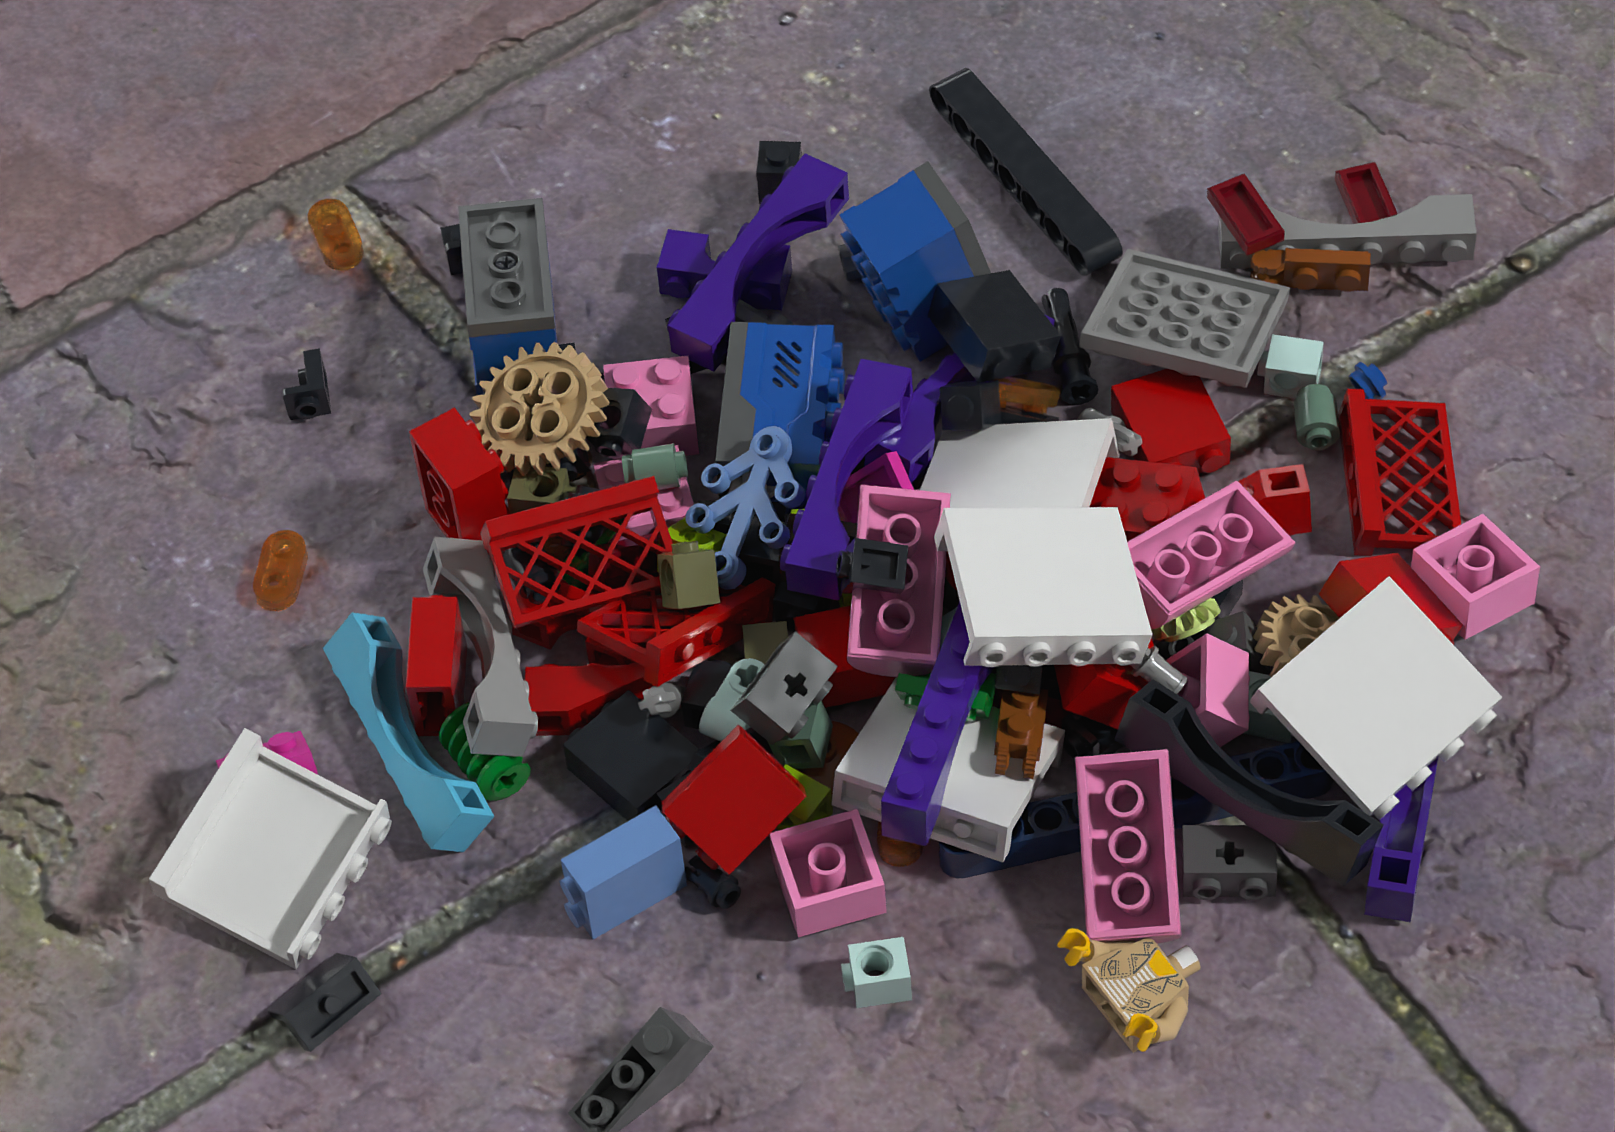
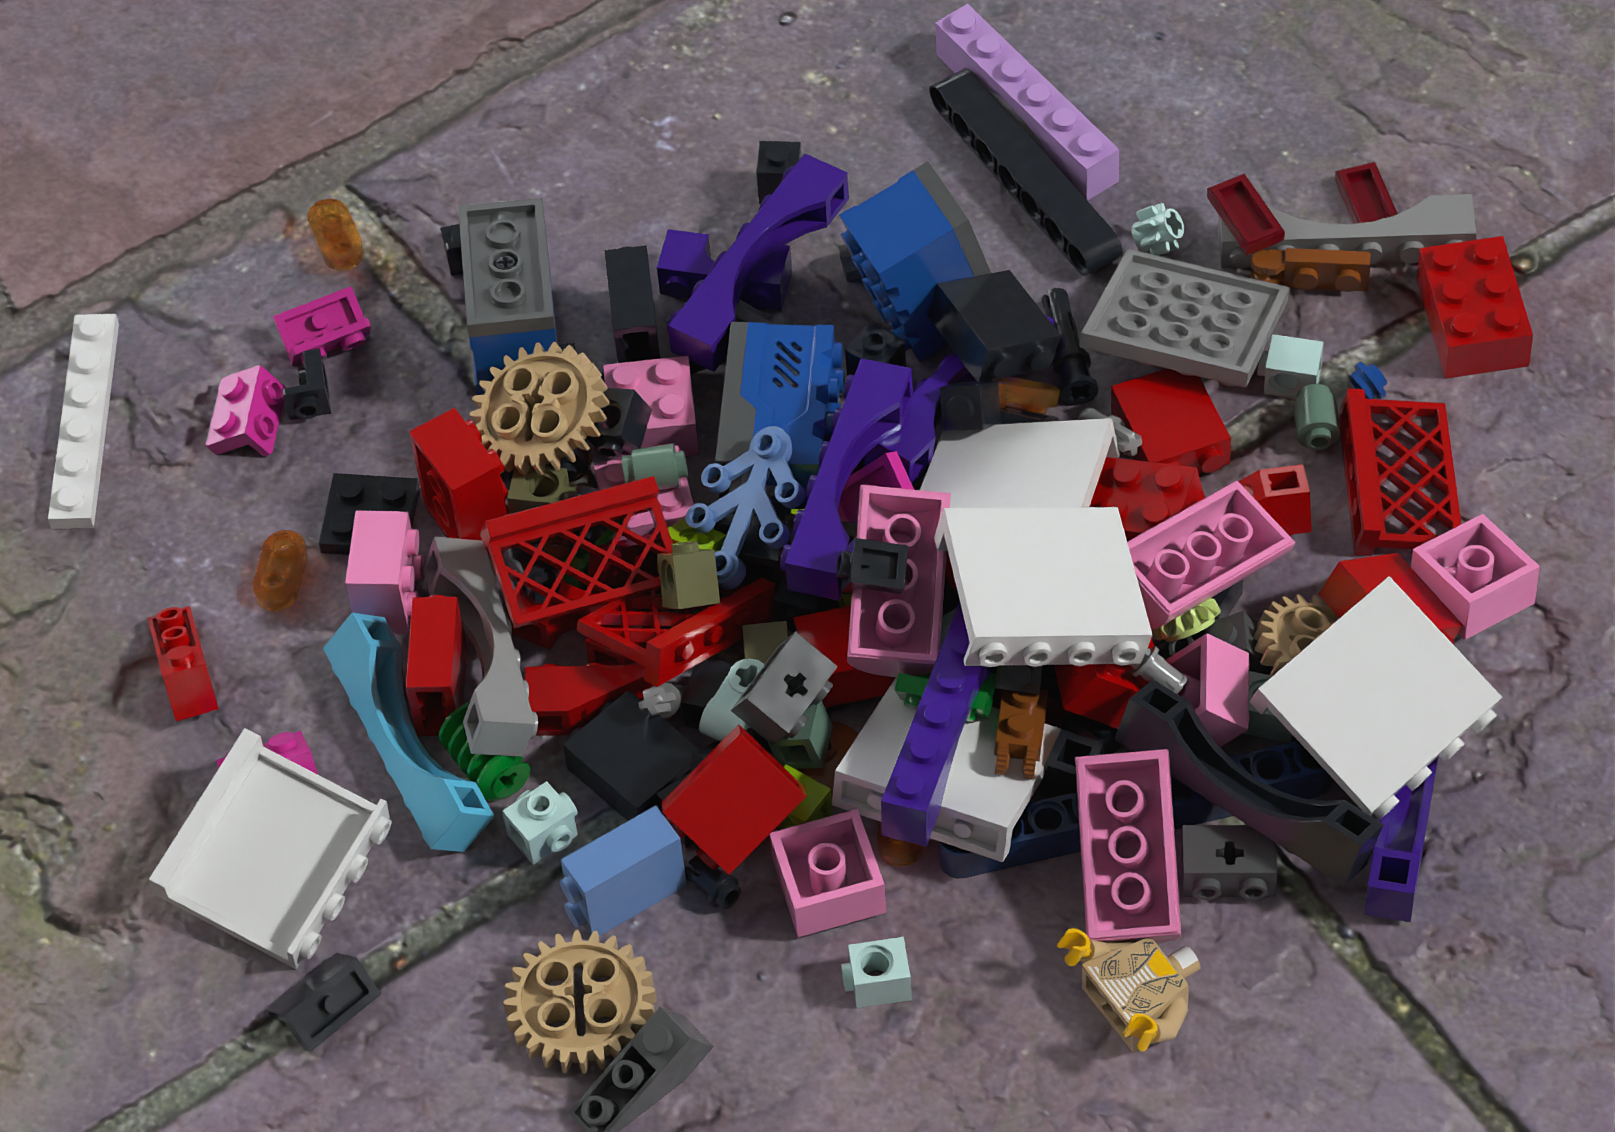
none -> white plate [48,314,119,529]
none -> red slope [148,606,219,721]
none -> dark pink bracket [206,365,286,456]
none -> dark pink bracket [273,286,371,366]
none -> black plate [318,473,420,555]
none -> bright pink brick [345,511,425,634]
none -> light aqua brick [502,781,578,865]
none -> tan gear [504,930,657,1074]
none -> black brick [604,245,660,363]
none -> black brick [845,322,906,377]
none -> lavender arch [935,4,1119,201]
none -> black brick [1044,729,1104,797]
none -> light aqua gear [1132,203,1184,256]
none -> red brick [1416,236,1533,379]

